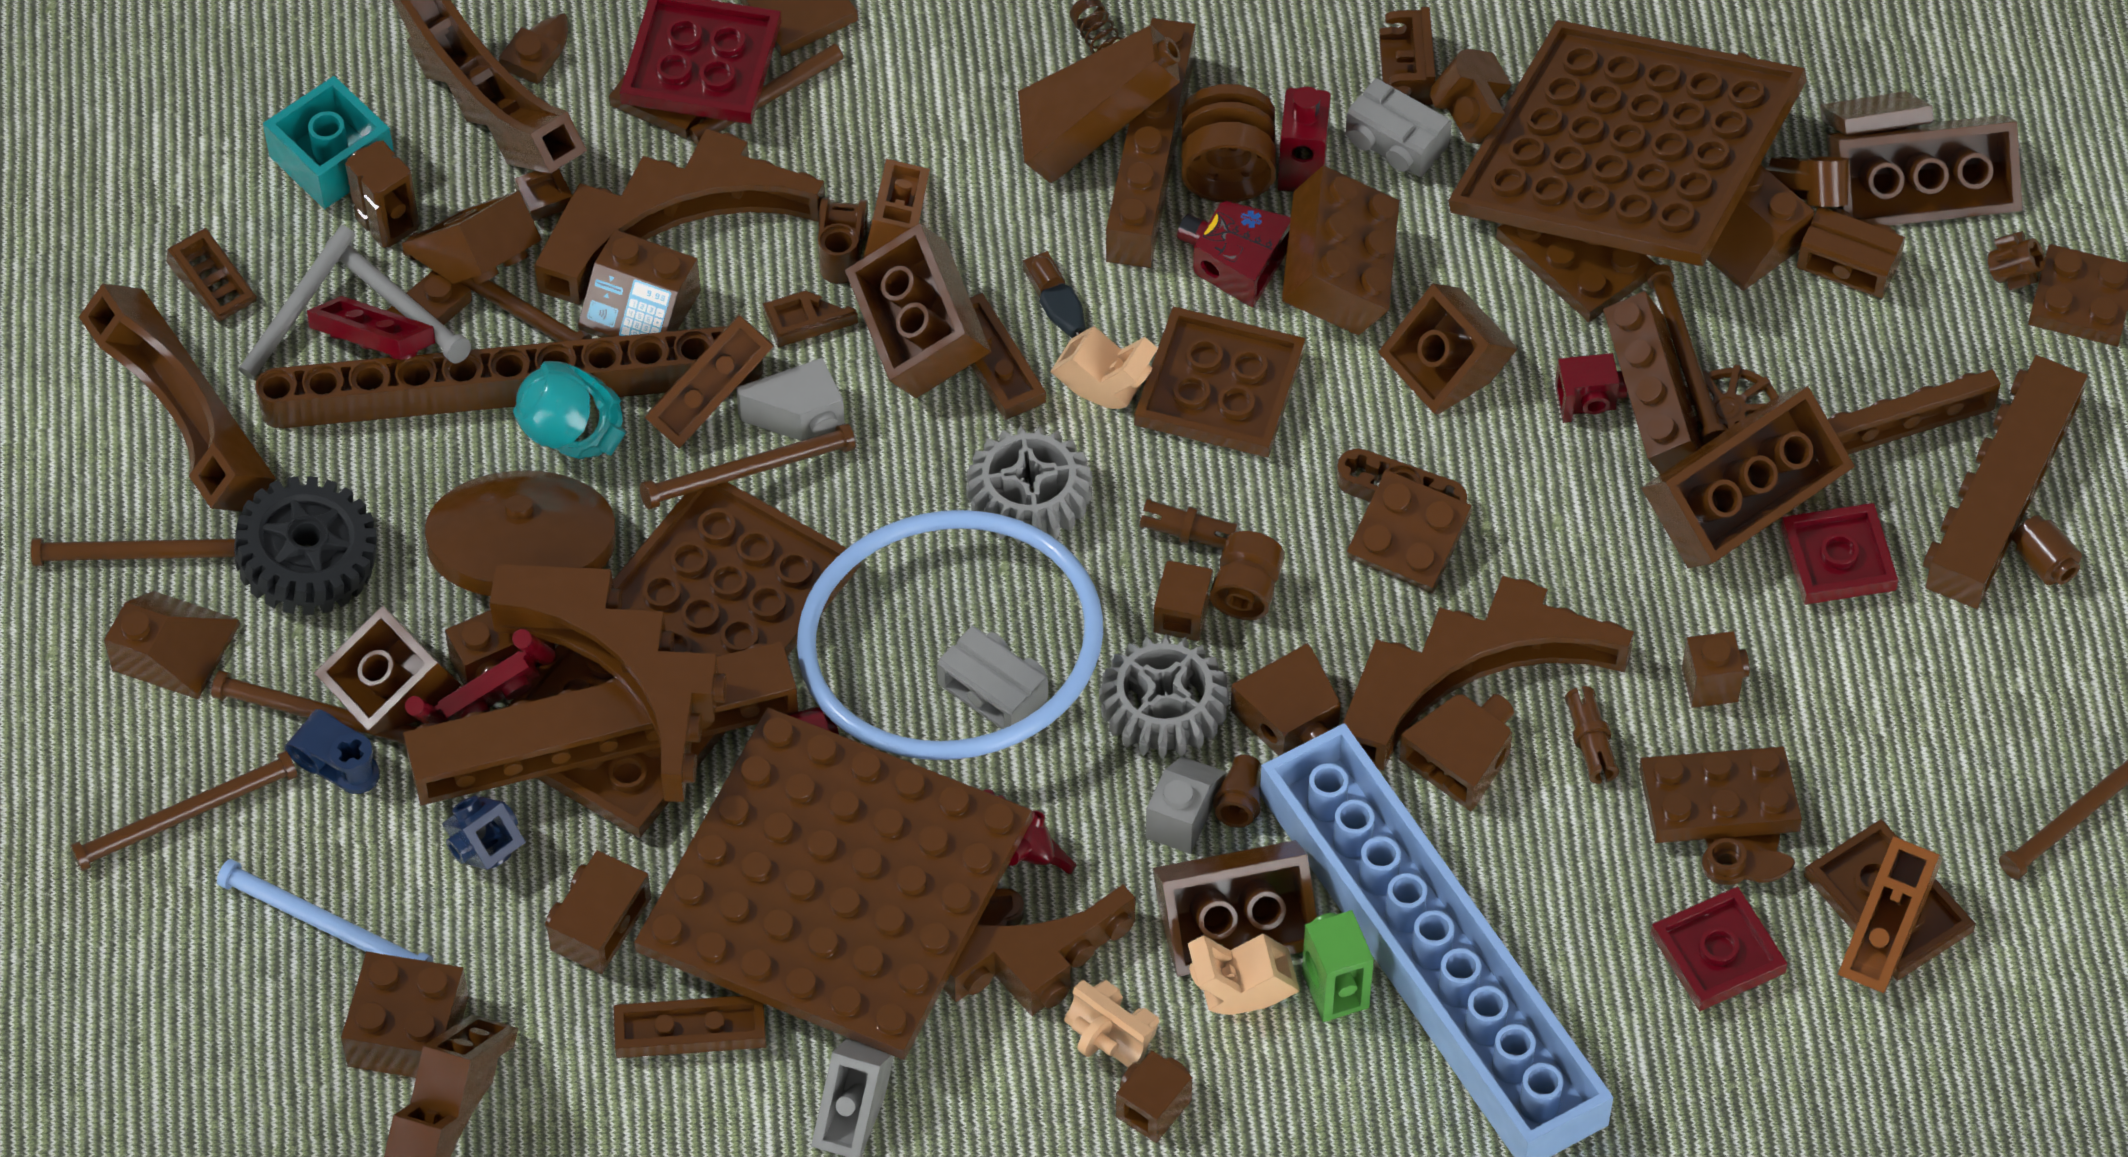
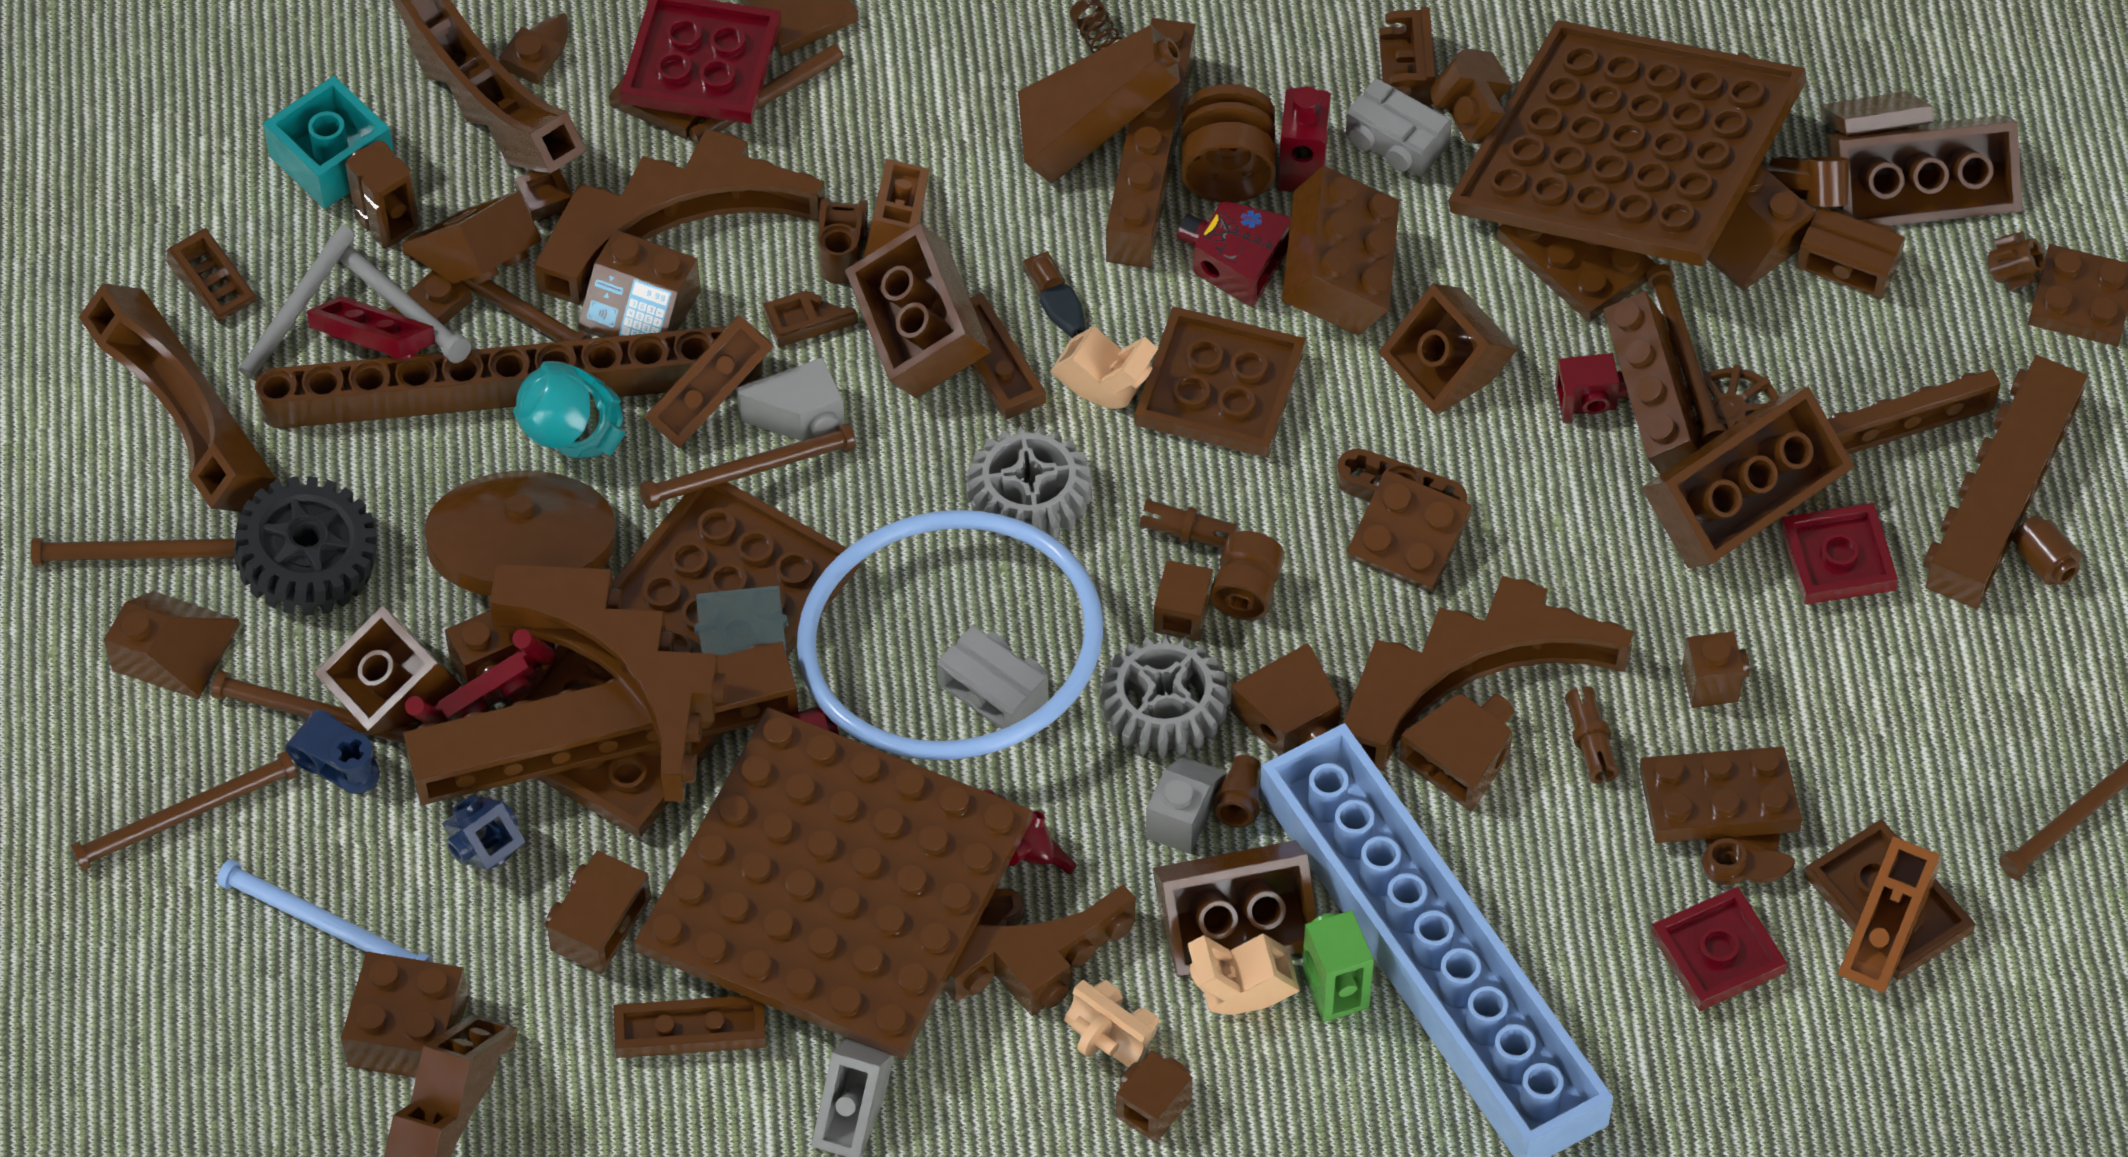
none -> clear light blue piece [694,586,788,655]

